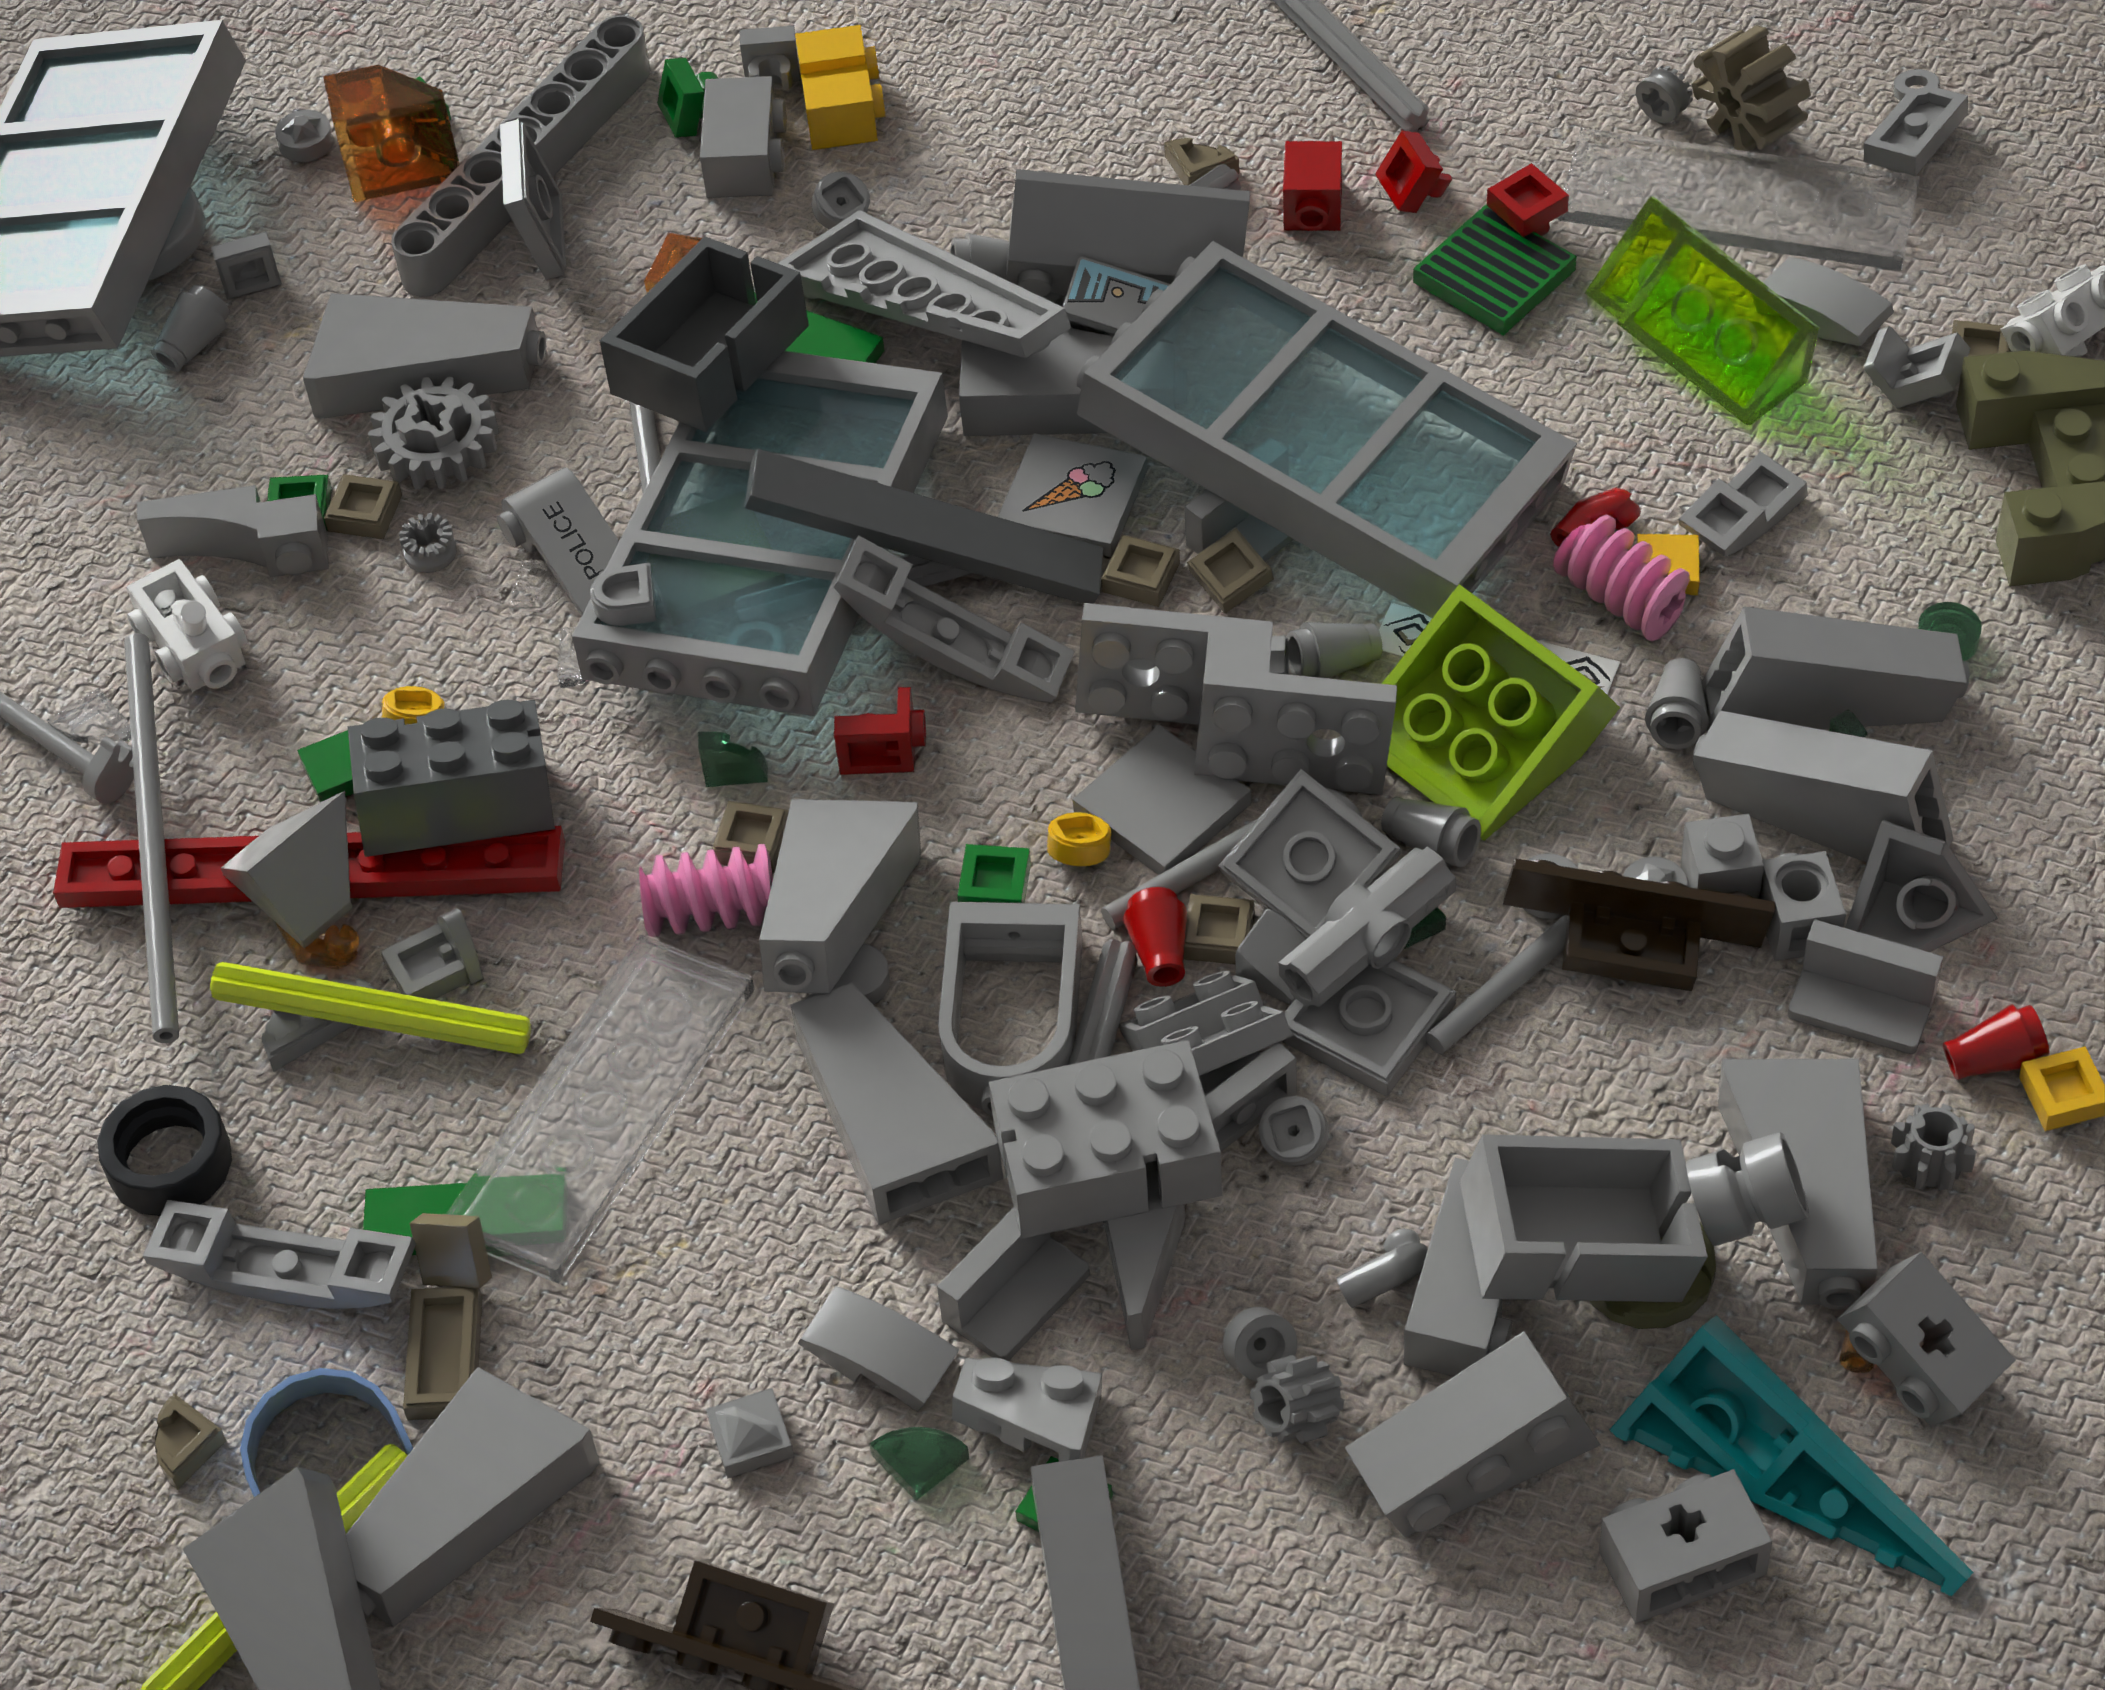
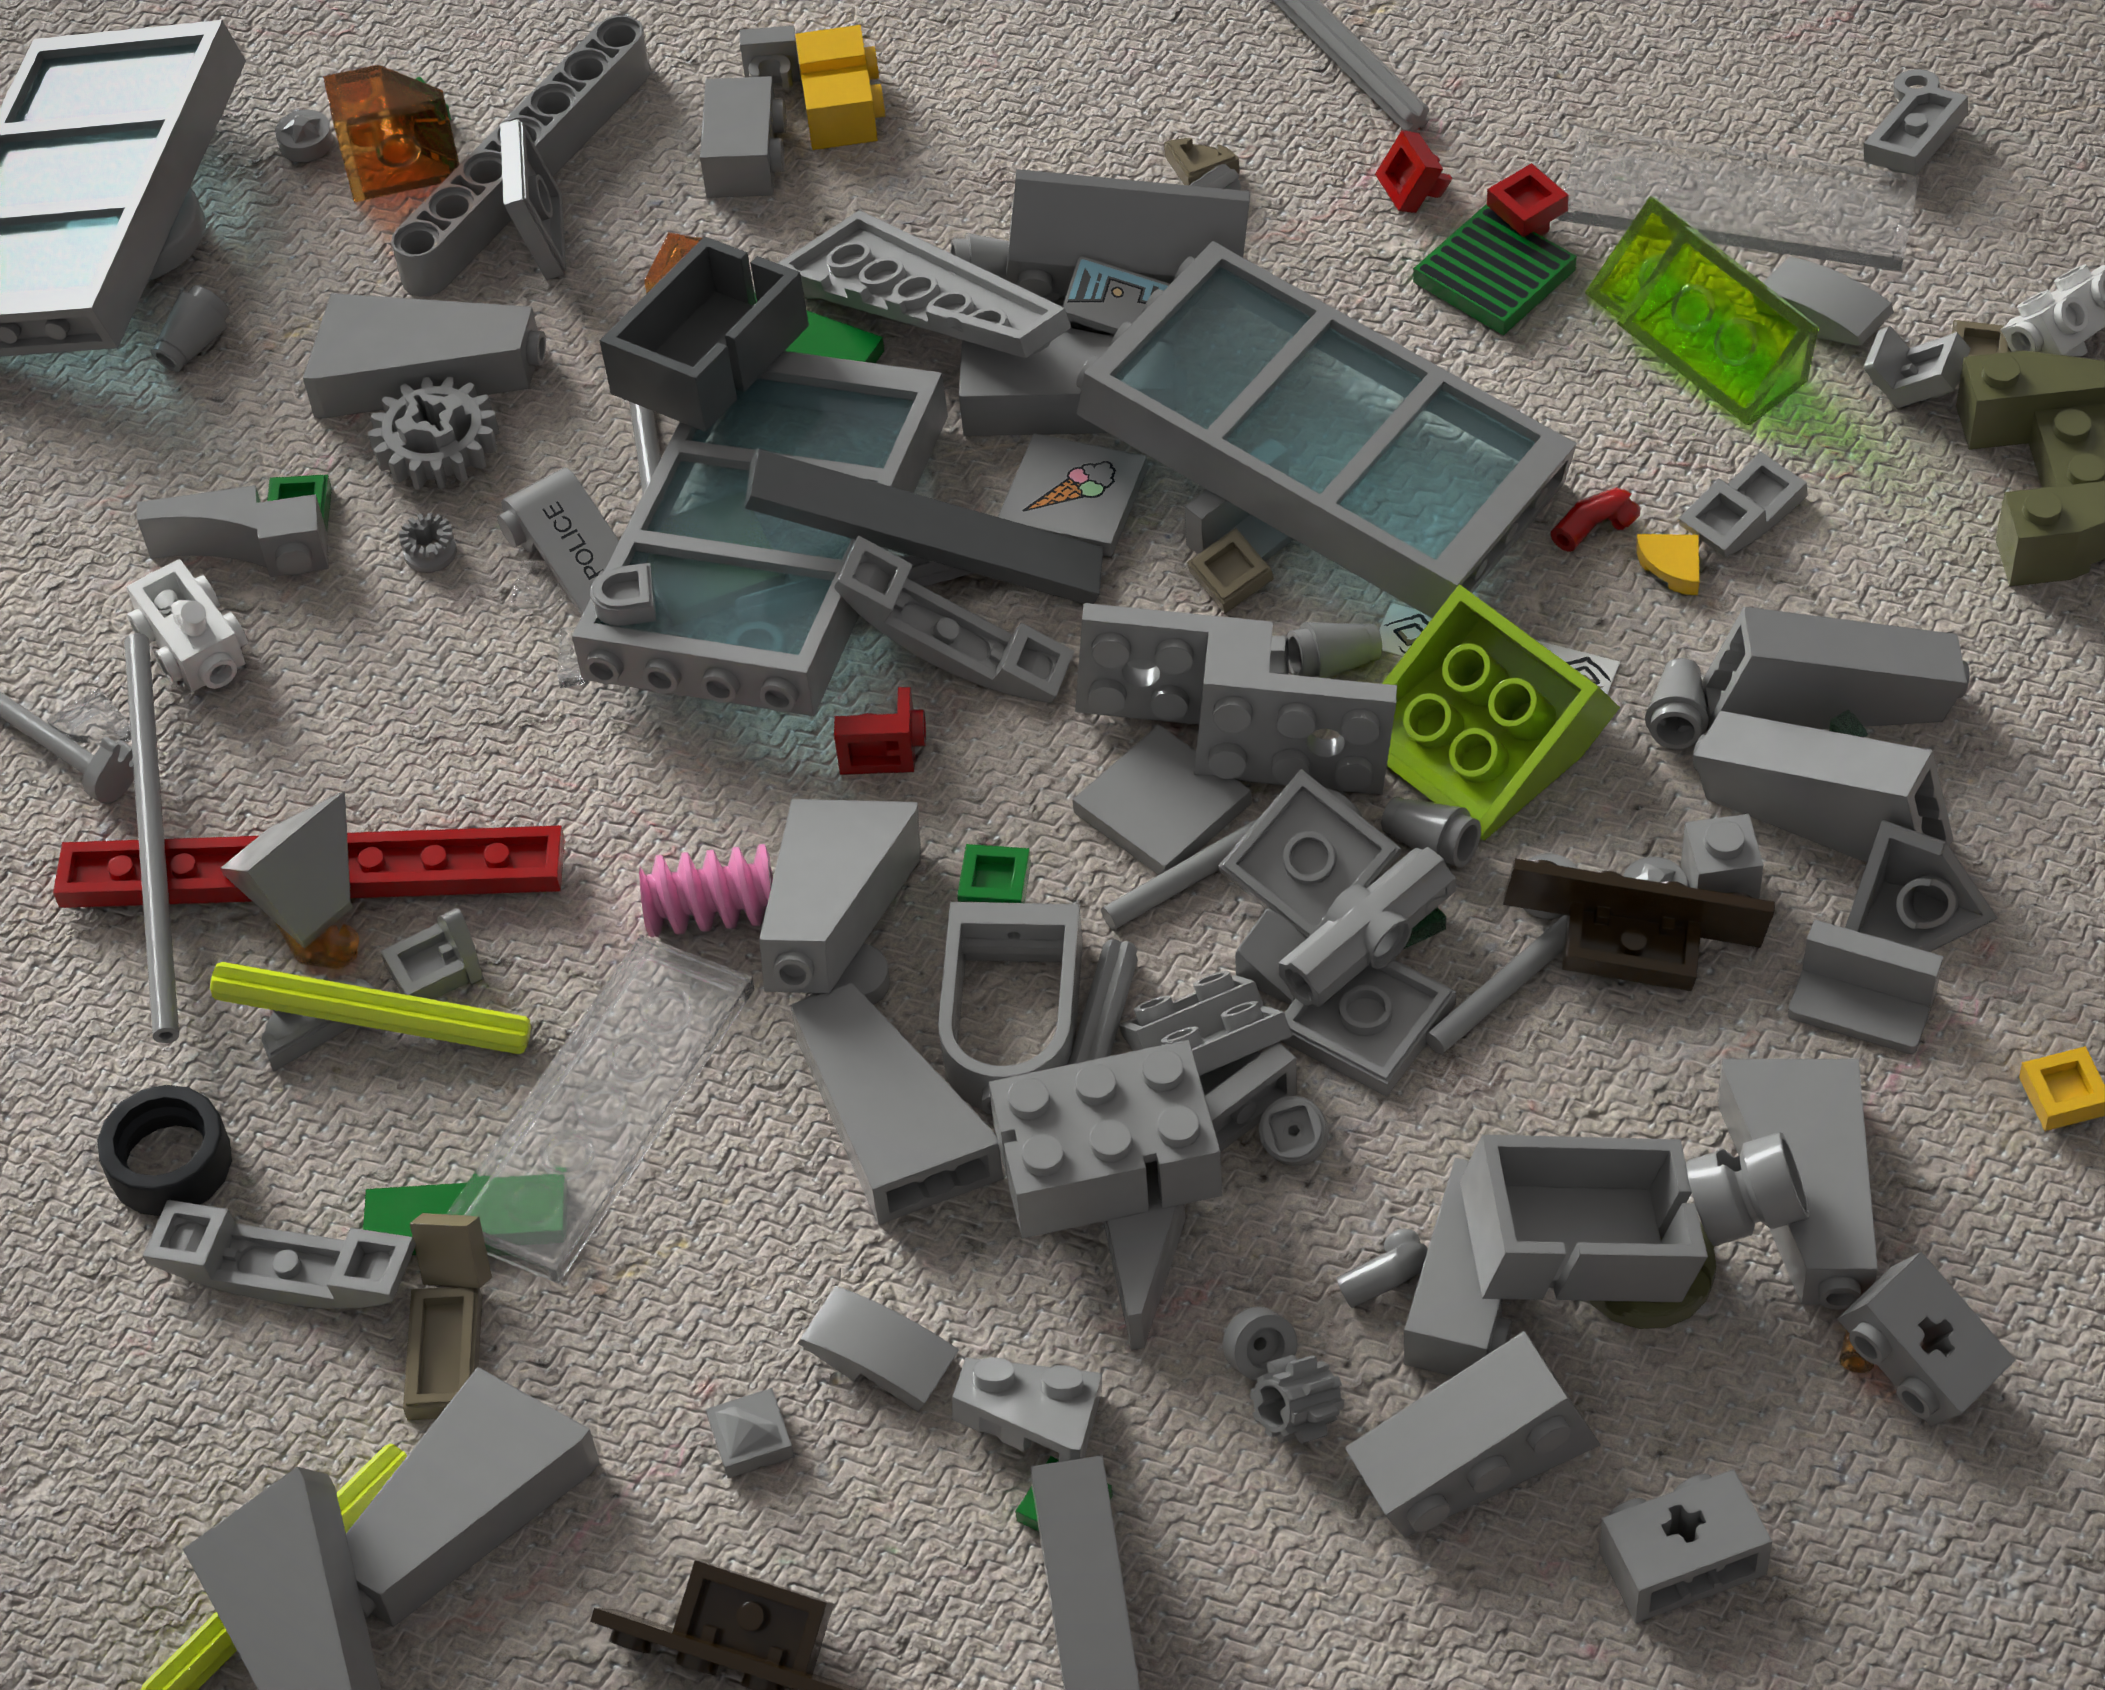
dark tan tile [155,1393,227,1490] -> none
light grey tile [211,231,282,300] -> none
light blue piece [240,1368,413,1497] -> none
green tile [297,730,354,803] -> none
dark tan tile [324,474,402,539] -> none
dark grey piece [347,699,555,857] -> none
yellow tile [381,686,445,725] -> none
green tile [657,57,718,138] -> none
clear green tile [698,731,768,787] -> none
dark tan tile [711,801,789,873] -> none
light grey tile [811,172,870,229] -> none
clear green tile [869,1427,970,1501] -> none
light grey panel [937,1207,1090,1361] -> none
yellow tile [1047,812,1111,866] -> none
dark tan tile [1101,535,1180,607] -> none
red cone [1123,887,1187,987] -> none
dark tan tile [1184,894,1255,964] -> none
red brick [1283,141,1342,231] -> none
bright pink piece [1553,514,1690,641] -> none
teal wedge [1609,1315,1974,1597] -> none
light grey bush [1635,65,1693,124] -> none
dark tan gear [1692,25,1811,154] -> none
light grey brick [1759,851,1846,961] -> none
light grey gear [1891,1103,1977,1191] -> none
clear green tile [1918,602,1982,661] -> none
red cone [1943,1004,2050,1080] -> none

